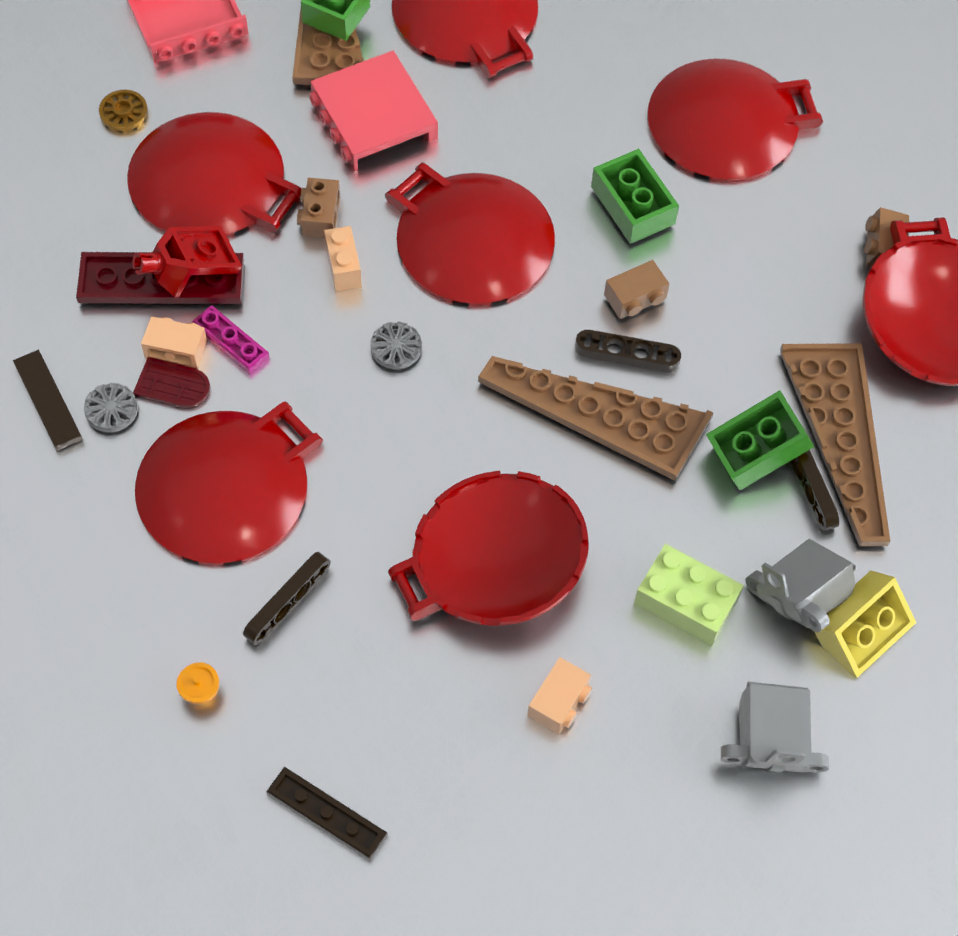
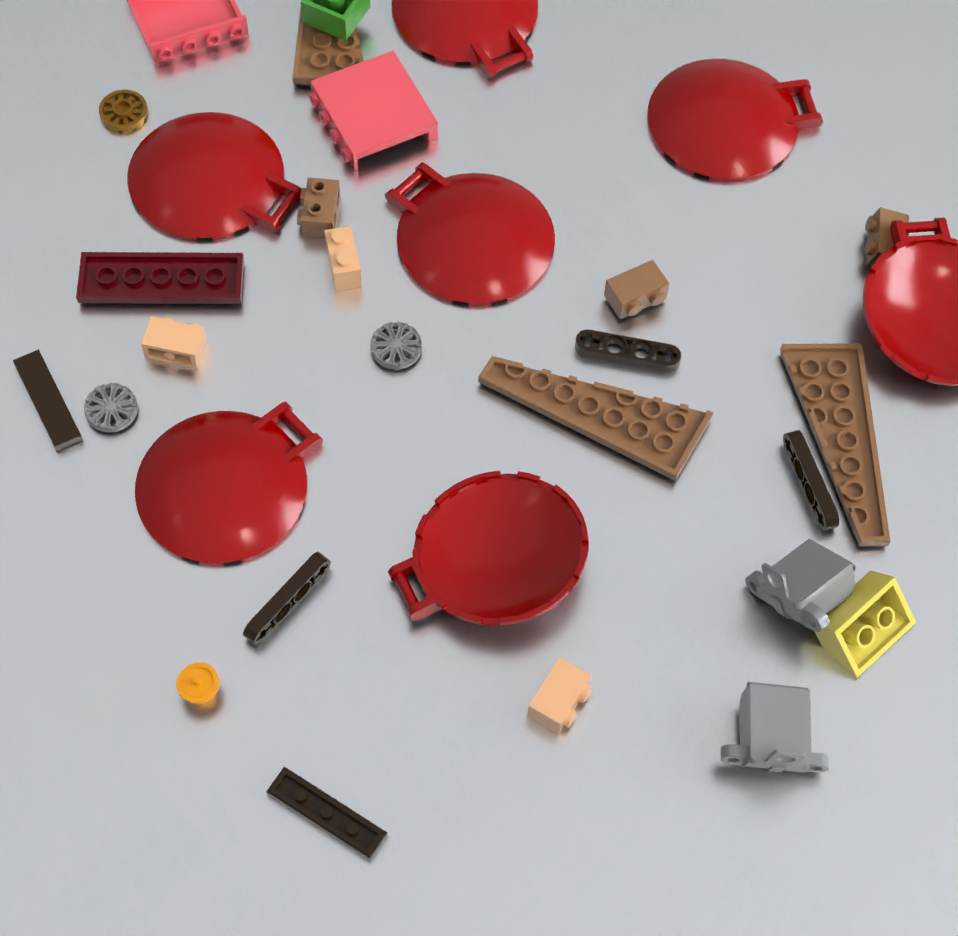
red plate [132,226,242,297] -> none
dark red window [133,357,211,408] -> none
dark pink tile [192,305,270,374] -> none
bright green brick [591,149,679,244] -> none
yellowish green brick [634,544,744,646] -> none
bright green brick [706,390,814,490] -> none

